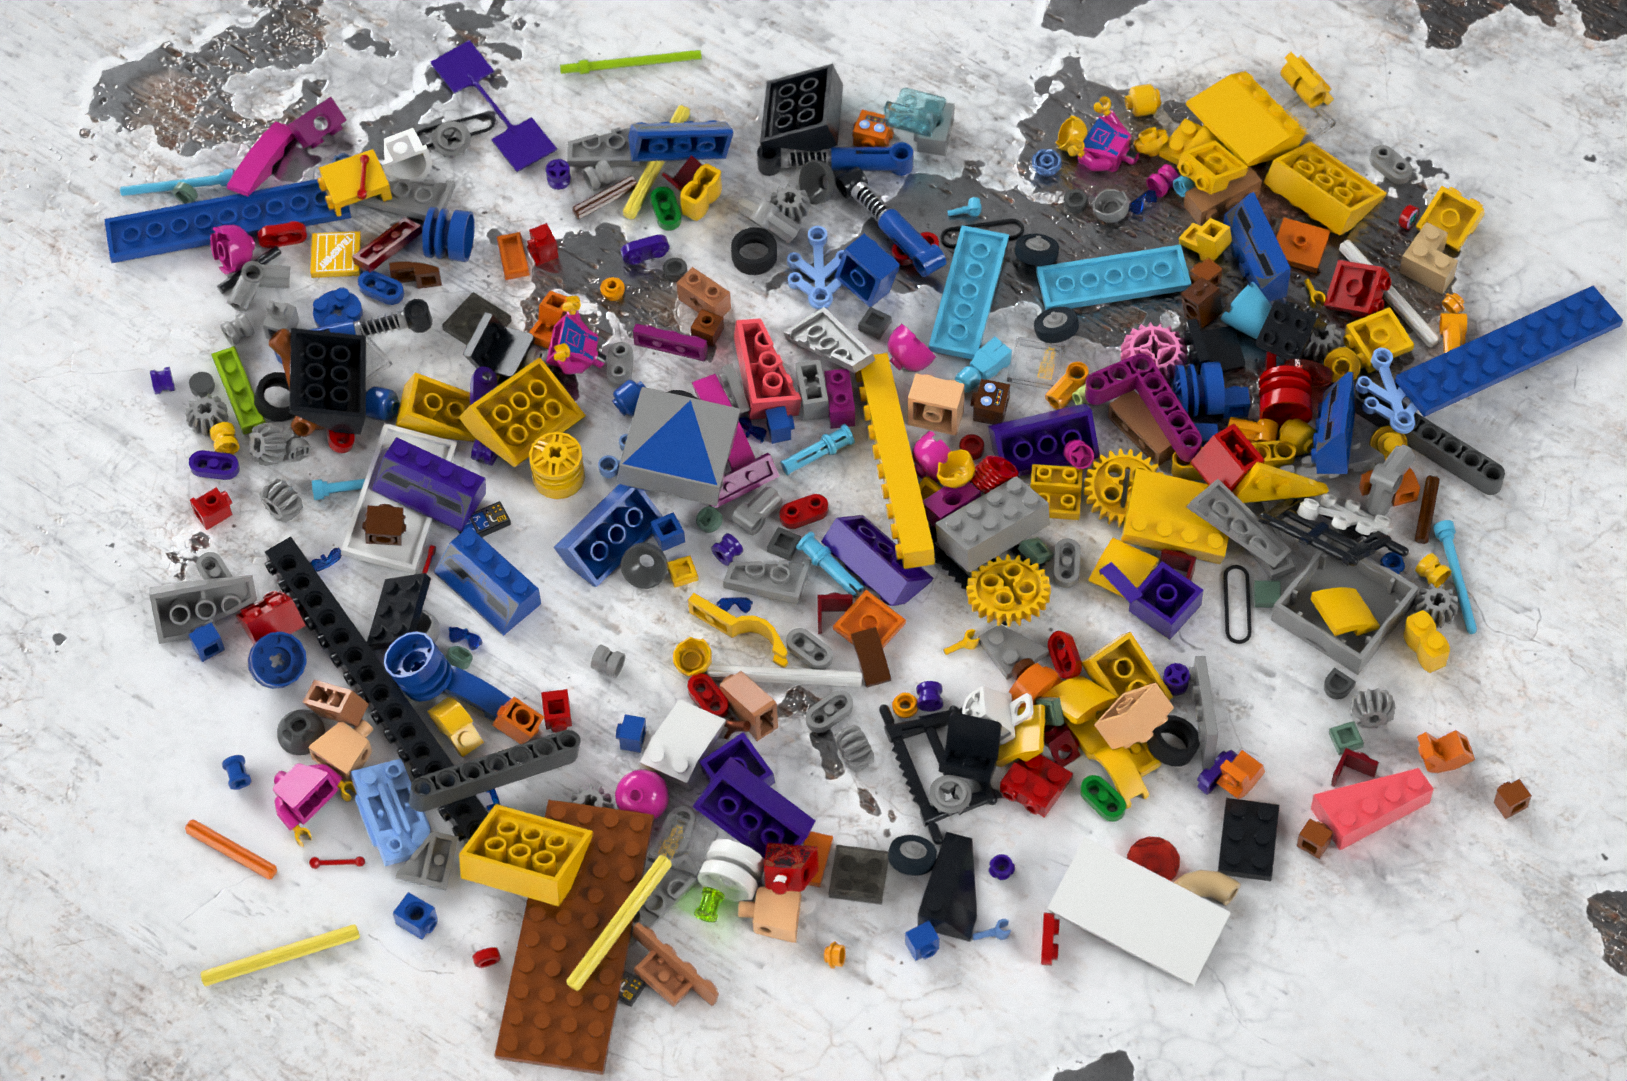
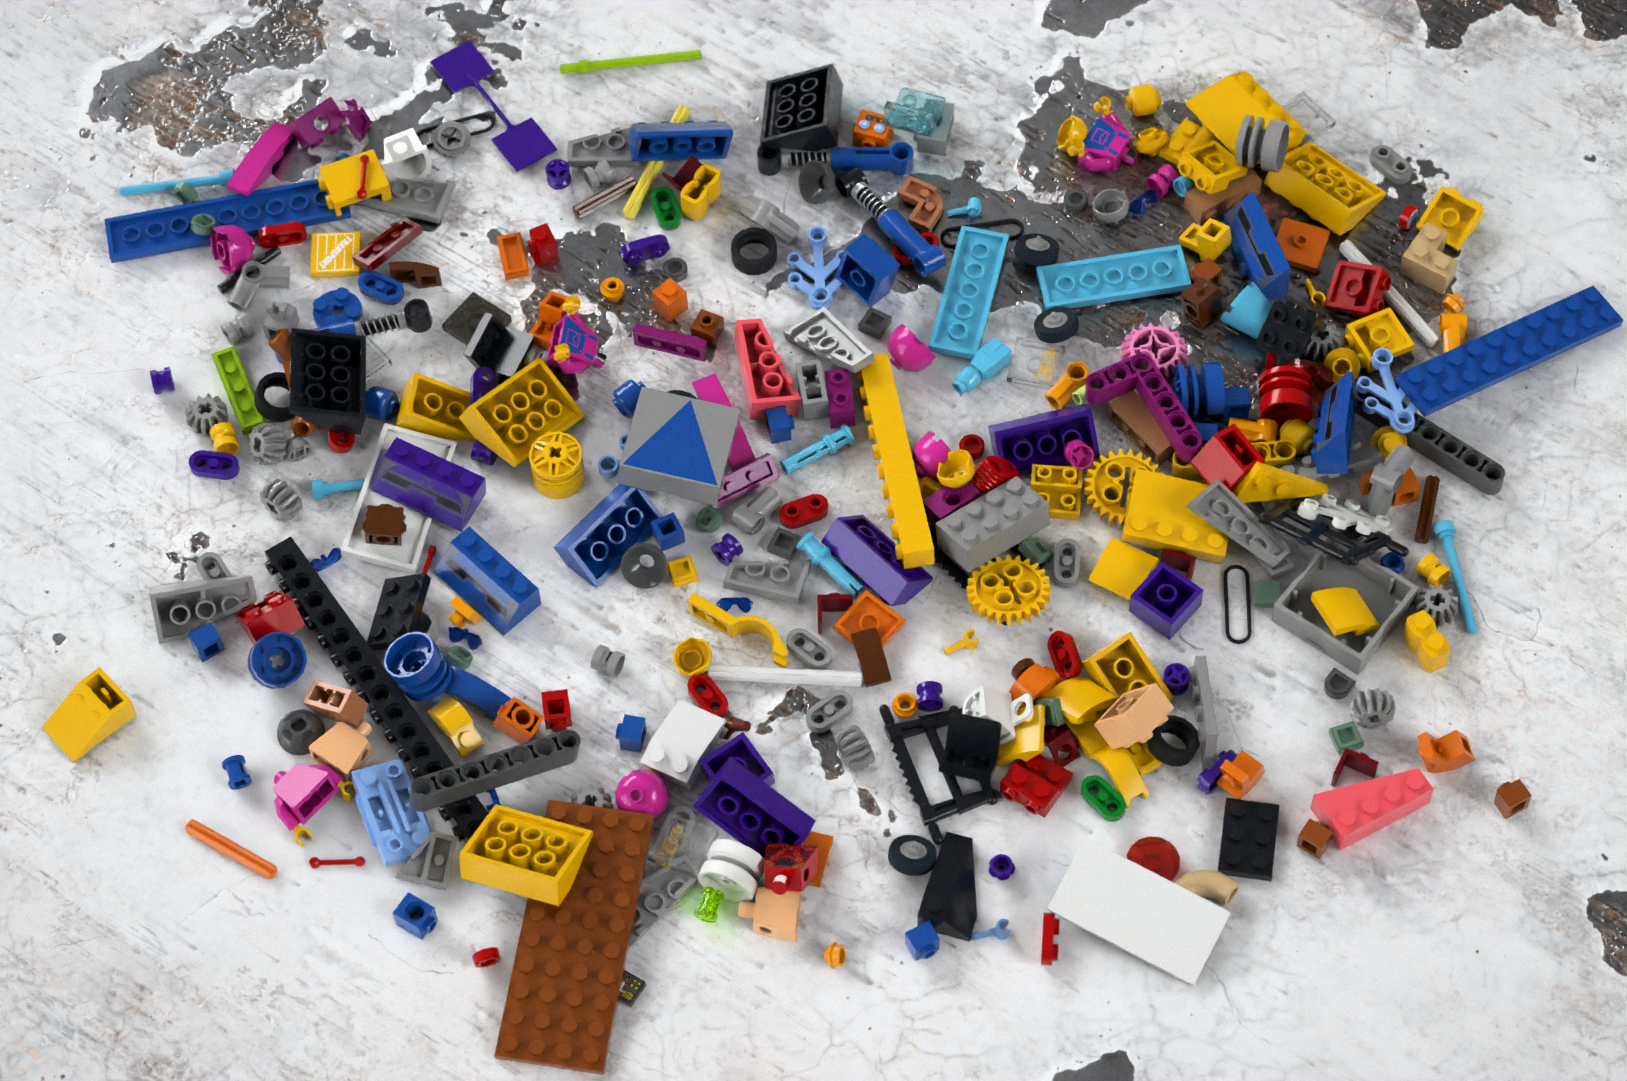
dark grey tile [189,372,215,397] -> none
red brick [190,487,233,530] -> none
light yellow axle [200,924,360,986] -> none
blue wheel [422,207,475,262] -> none
tile [457,501,511,537] -> none
light yellow axle [567,855,672,991] -> none
light grey plate [606,342,634,389] -> none
nougat bracket [632,922,719,1007] -> none
nougat brick [677,267,731,317] -> none
light grey wing [717,363,750,416] -> none
nougat slope [720,671,778,741] -> none
clear blue piece [739,417,767,443] -> none
light grey gear [770,184,810,223] -> none
clear smoke plate [828,845,889,905] -> none
light nougat brick [908,373,965,436] -> none
light grey gear [929,775,972,815] -> none
reddish brown head [970,379,1010,425] -> none
light grey wing [978,625,1049,679] -> none
medium blue plate [1032,149,1062,176] -> none
dark purple piece [1099,562,1143,604] -> none
black bracket [1183,319,1245,375] -> none
yellow plate [1280,51,1334,108] -> none
none -> yellow slope [42,667,137,763]
none -> sand green tile [191,214,216,235]
none -> magenta plate [340,98,372,140]
none -> light orange tile [449,596,483,629]
none -> orange brick [652,278,688,322]
none -> nougat plate [898,175,943,232]
none -> light grey wheel [1236,115,1290,173]

